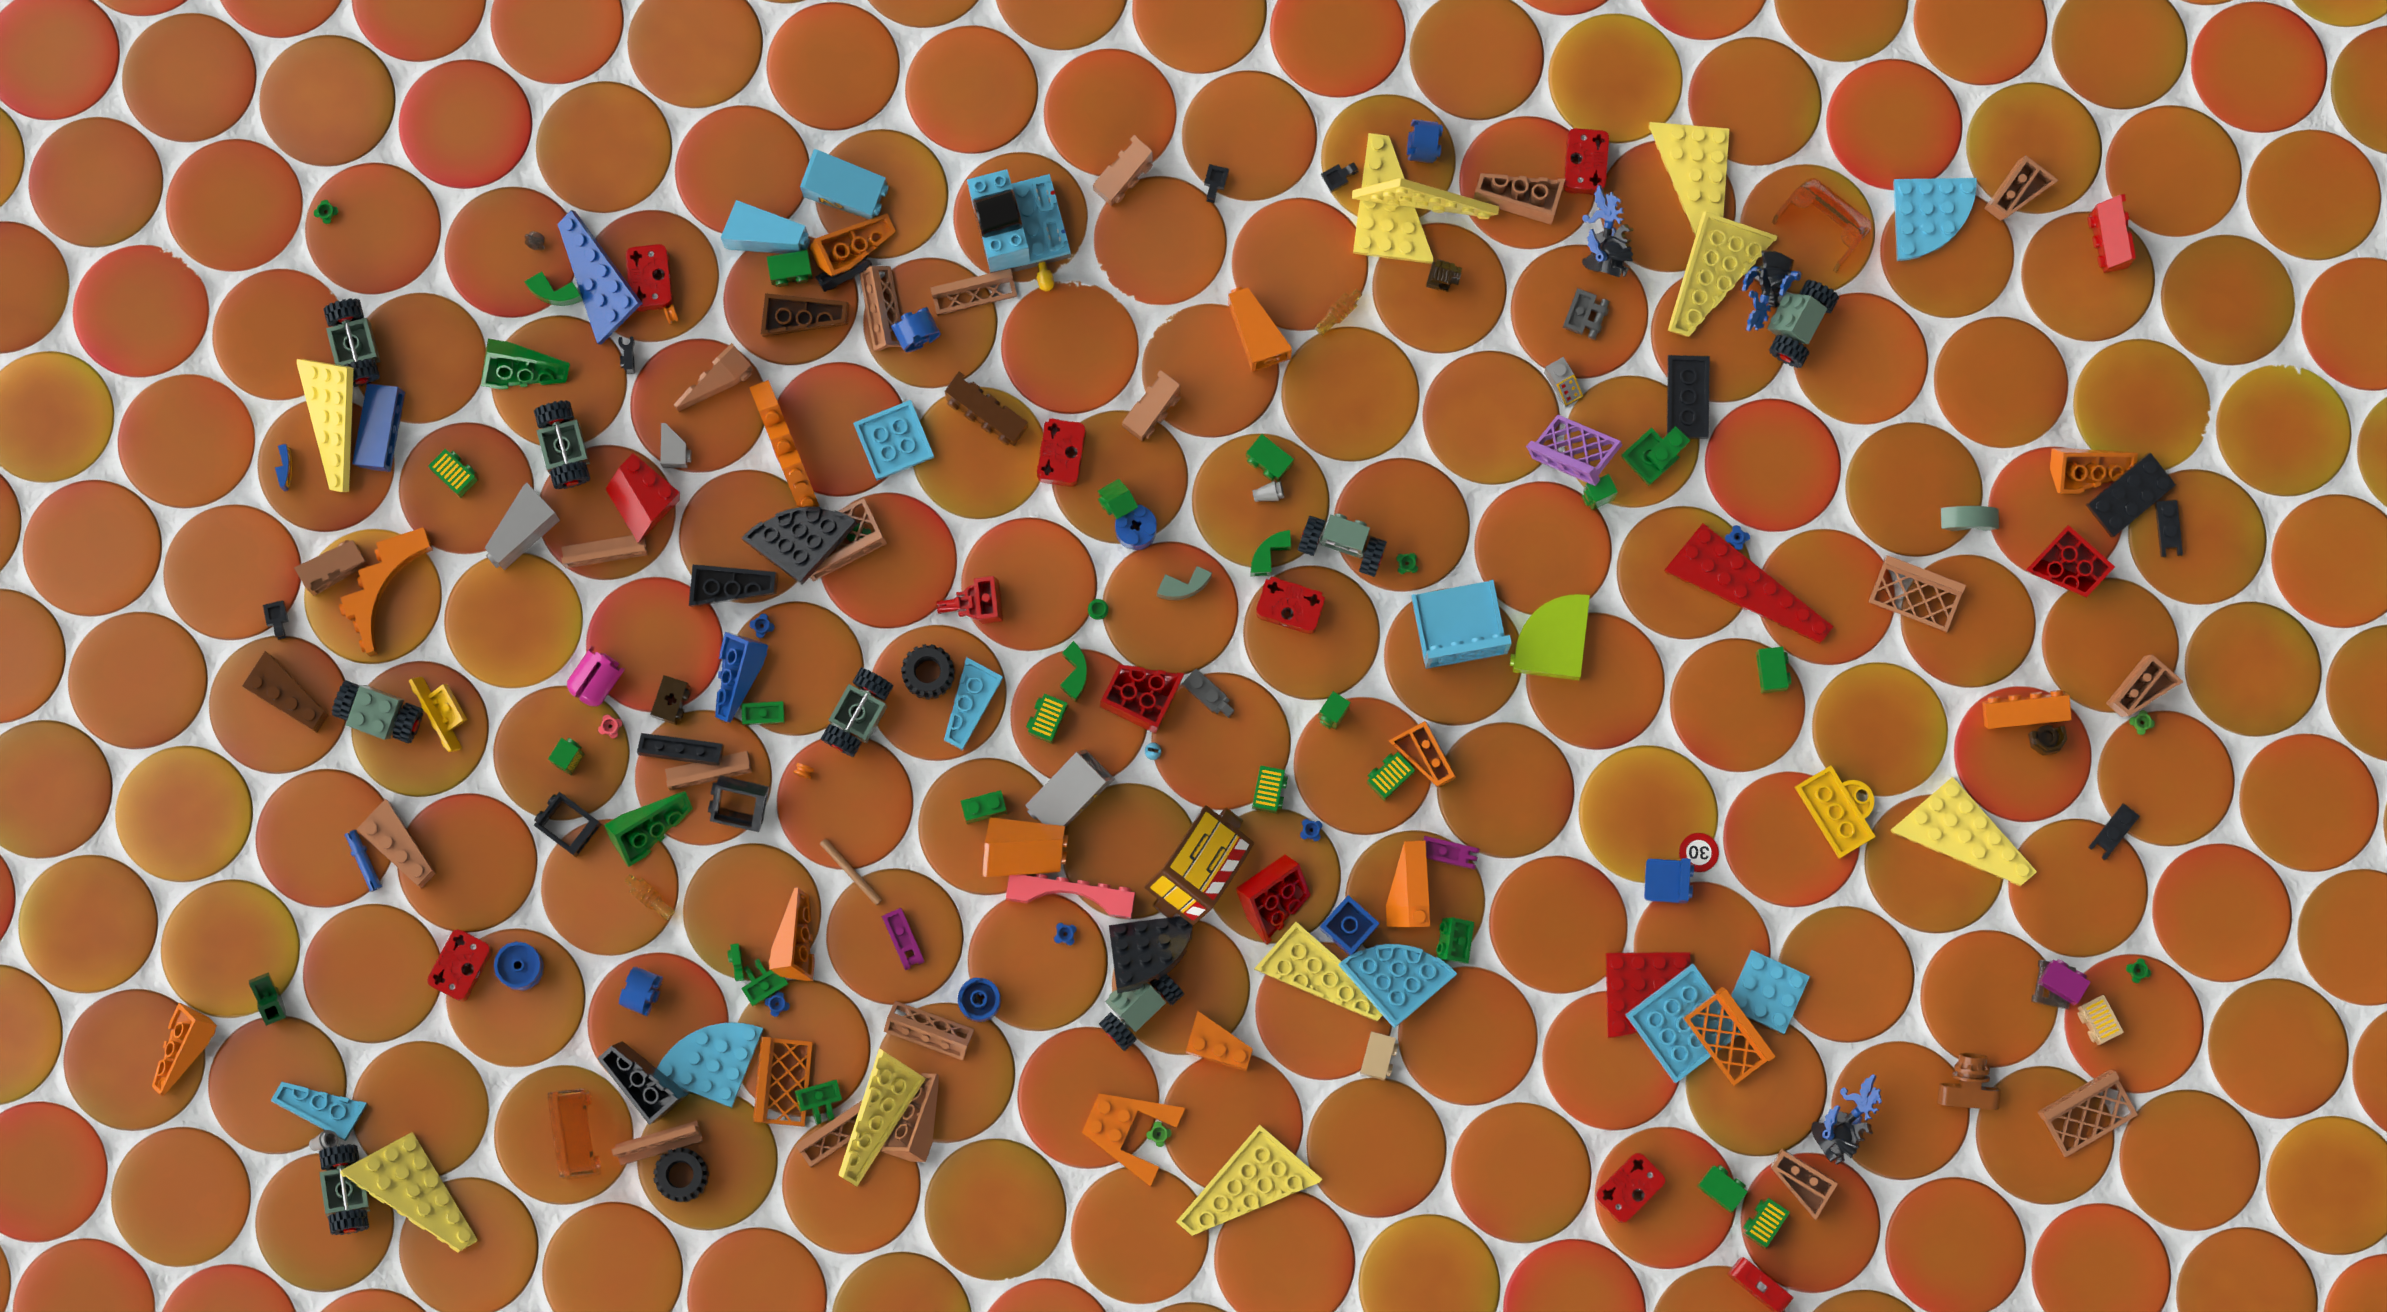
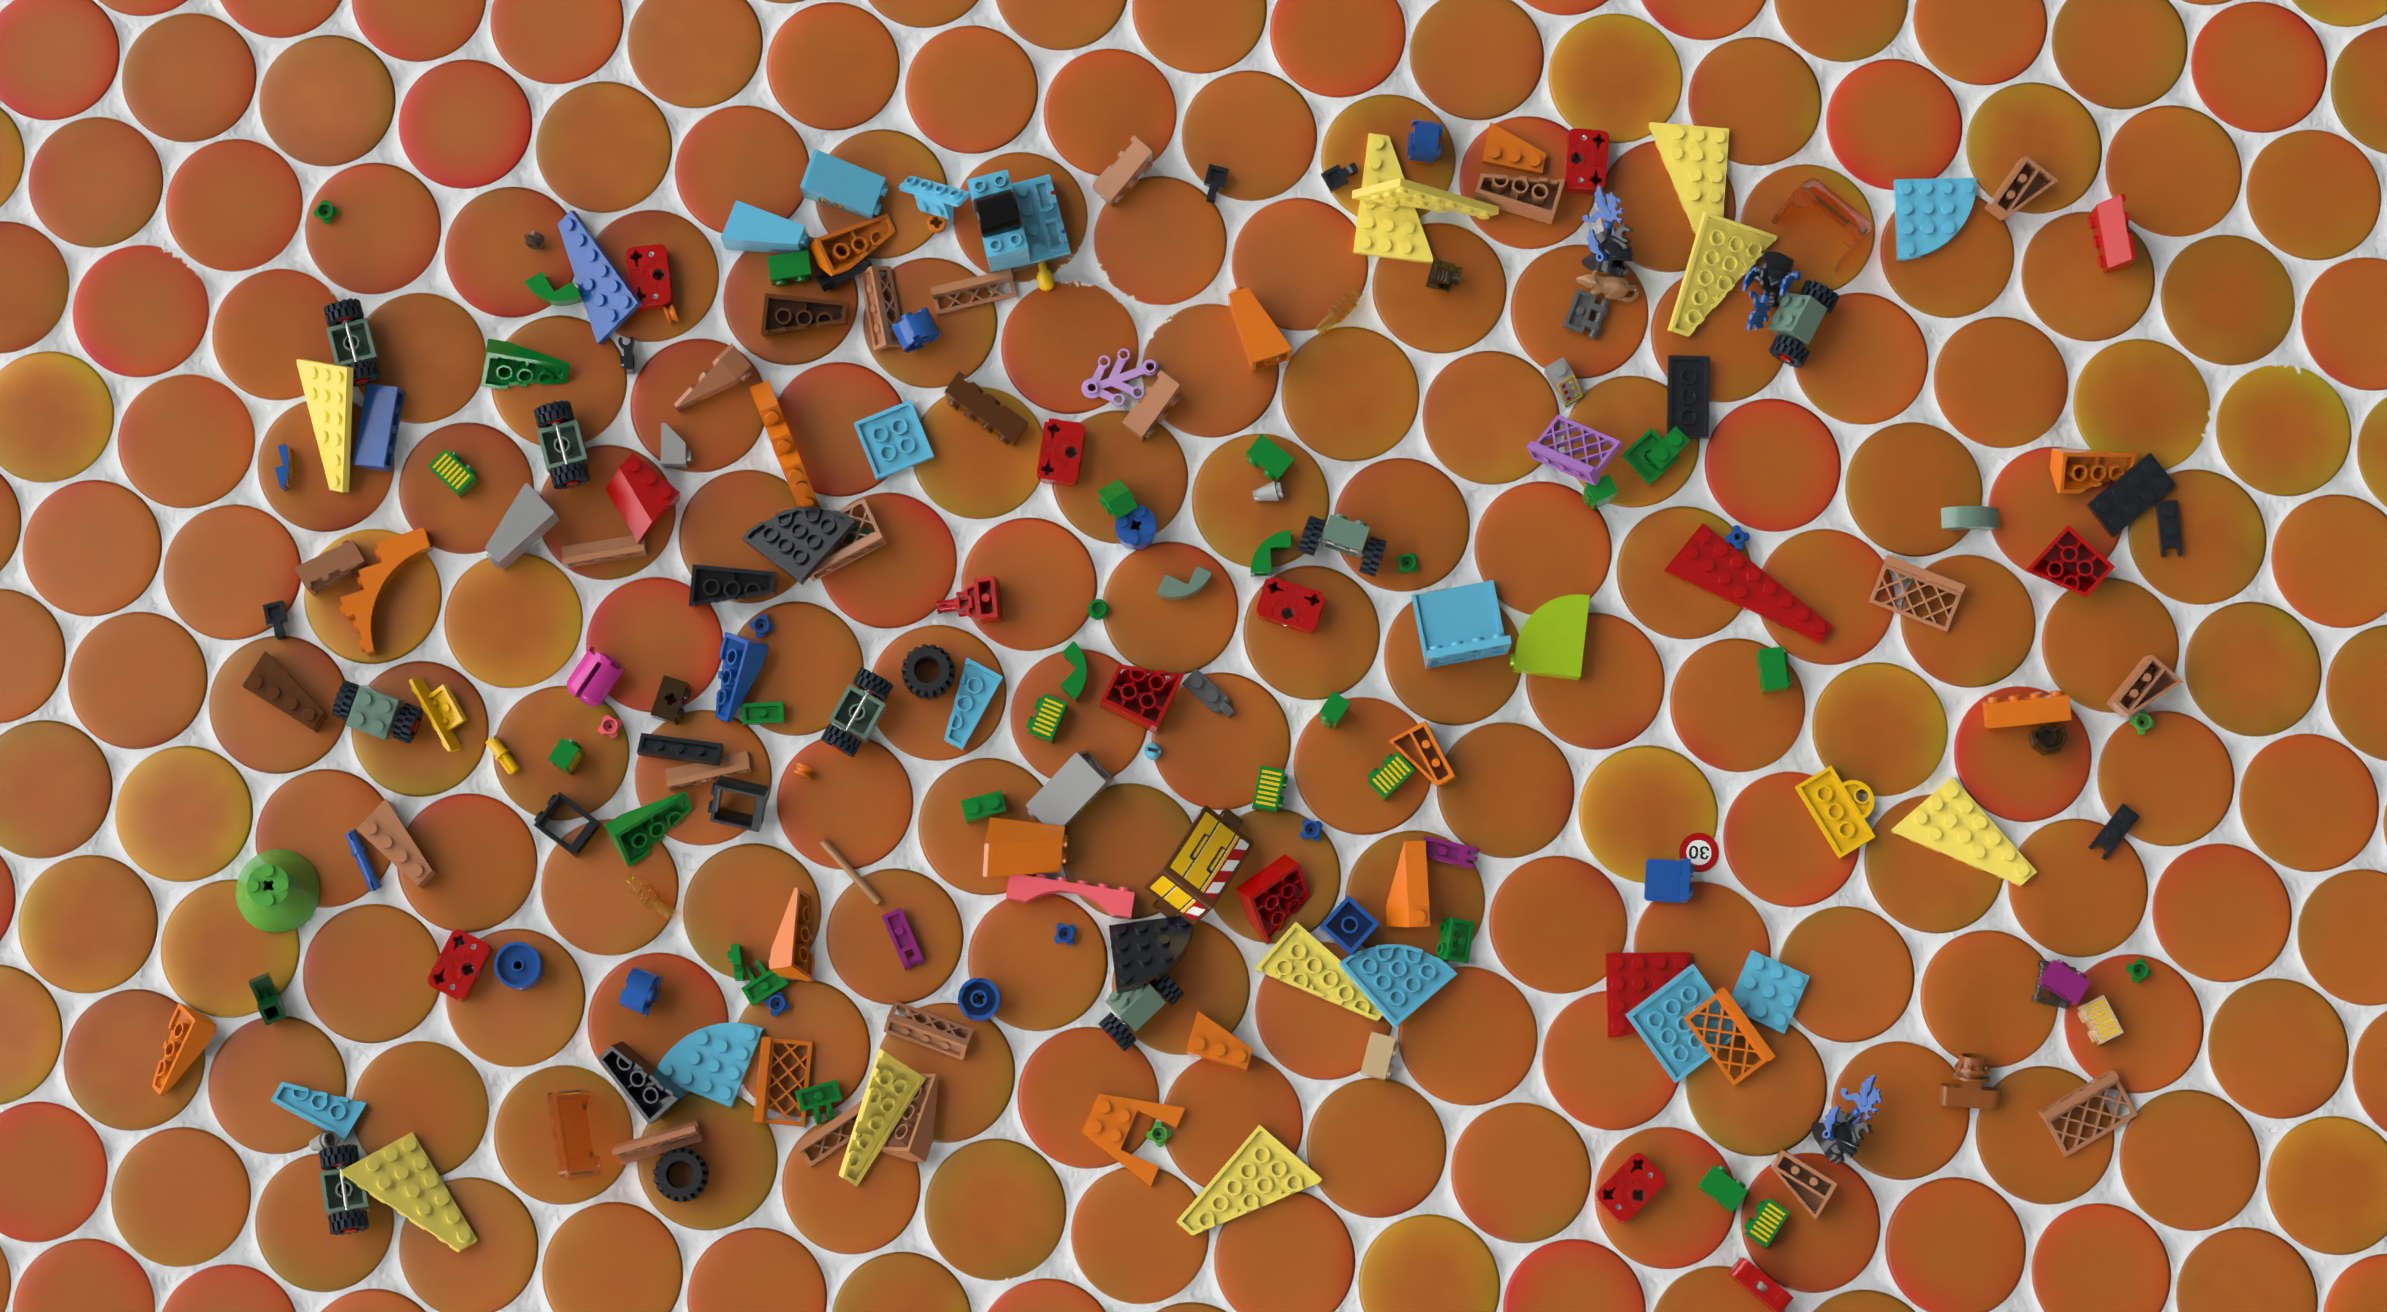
none -> bright green cone [236,849,320,933]
none -> yellow axle [485,735,519,774]
none -> medium azure bracket [899,175,970,219]
none -> orange bush [927,215,946,234]
none -> lavender plant [1082,348,1158,407]
none -> orange wing [1482,122,1546,175]
none -> medium nougat animal [1576,270,1639,303]

